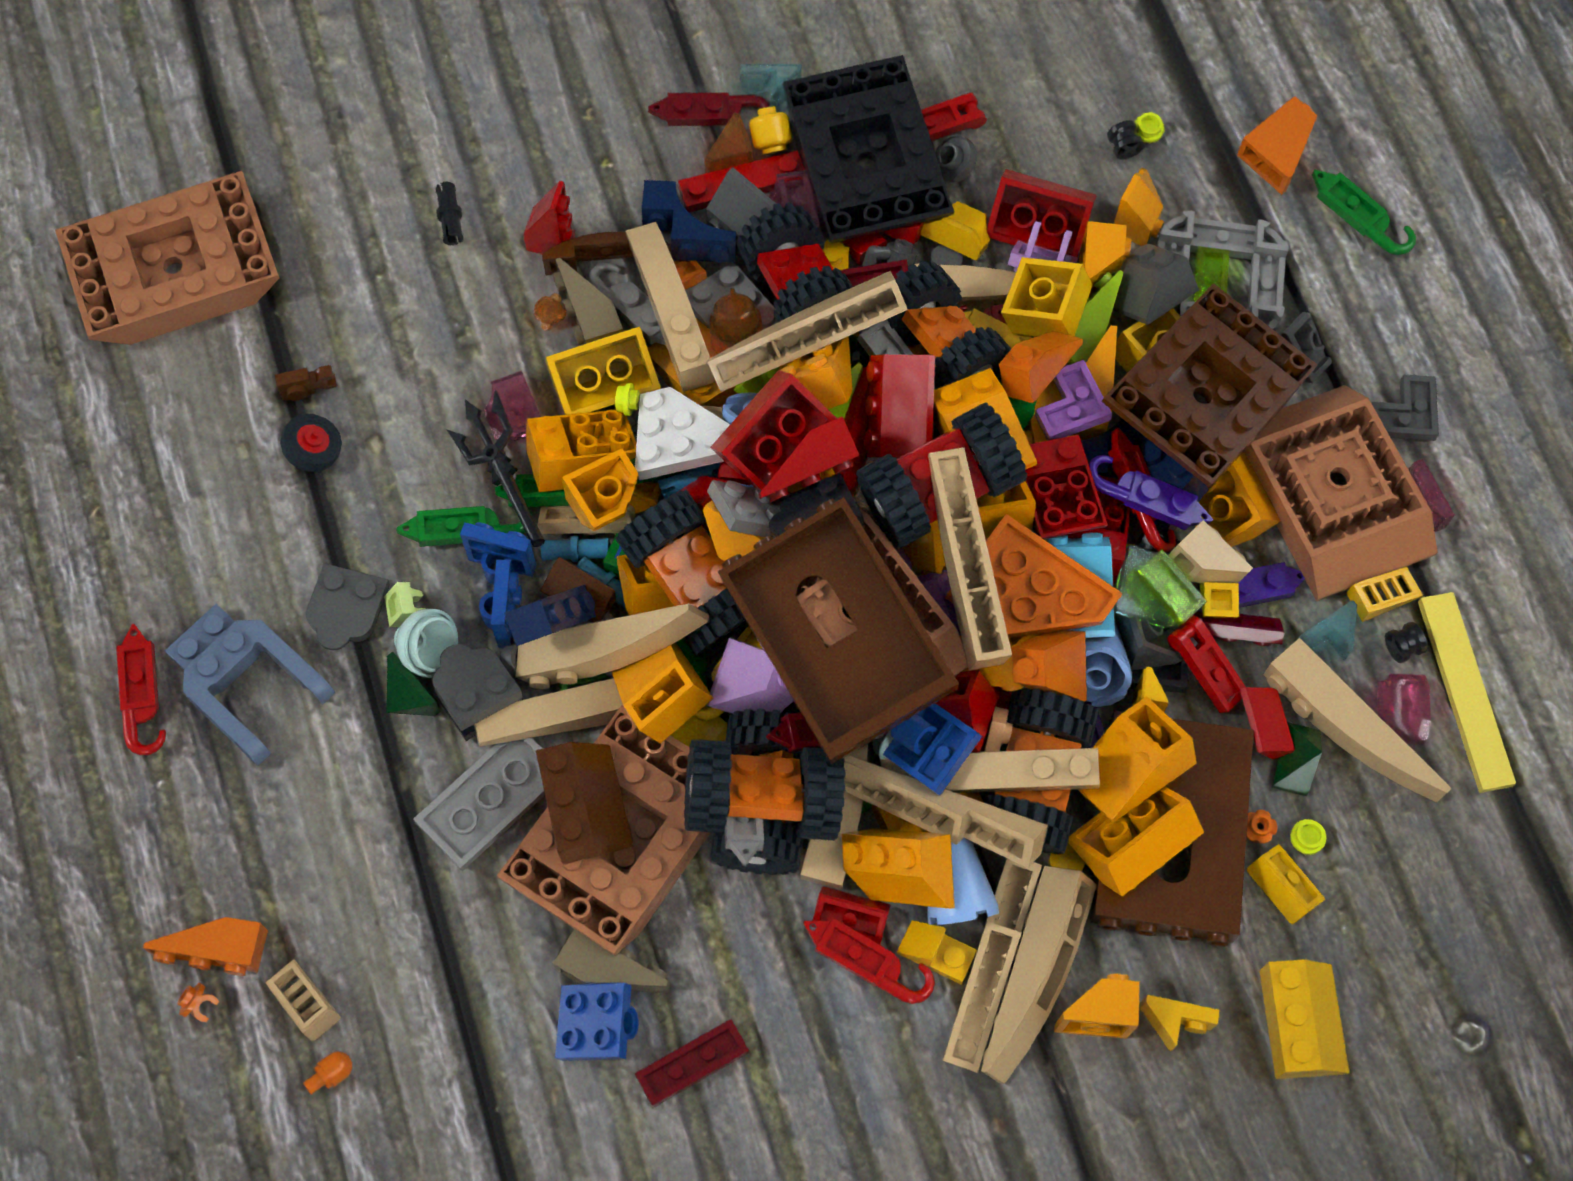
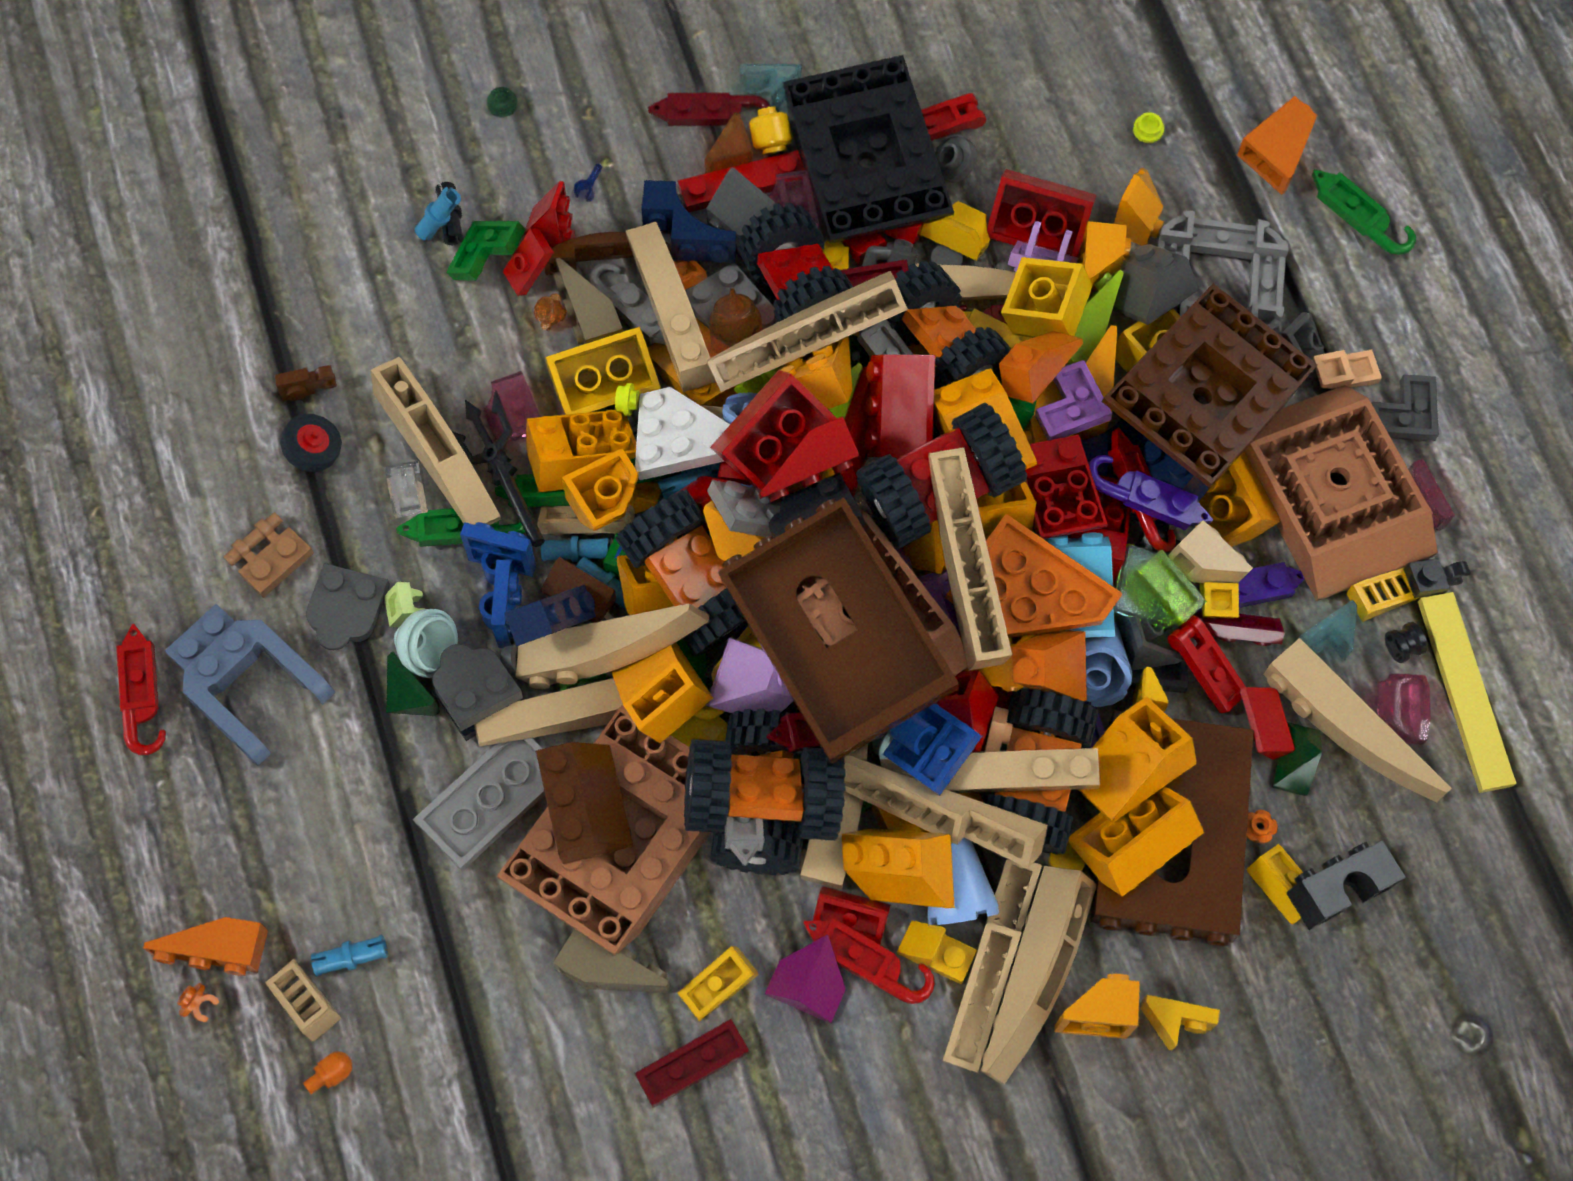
nougat slope [55,171,279,345] -> none
blue plate [555,982,639,1061] -> none
black wheel [1107,120,1145,159] -> none
clear neon green plate [1192,246,1230,302] -> none
yellow slope [1259,959,1349,1079] -> none
neon yellow plate [1290,819,1327,855] -> none
none -> medium nougat plate [223,512,314,598]
none -> dark azure pin [311,935,388,977]
none -> tan slope [370,357,501,525]
none -> clear slope [384,460,428,518]
none -> dark azure pin [415,187,461,240]
none -> green plate [446,221,526,281]
none -> clear green plate [487,87,518,117]
none -> red plate [503,228,554,296]
none -> clear blue hand [573,163,603,202]
none -> yellow slope [677,946,759,1021]
none -> magenta slope [765,935,846,1024]
none -> arch [1286,840,1406,930]
none -> light nougat slope [1312,349,1382,389]
none -> black plate [1403,559,1471,598]

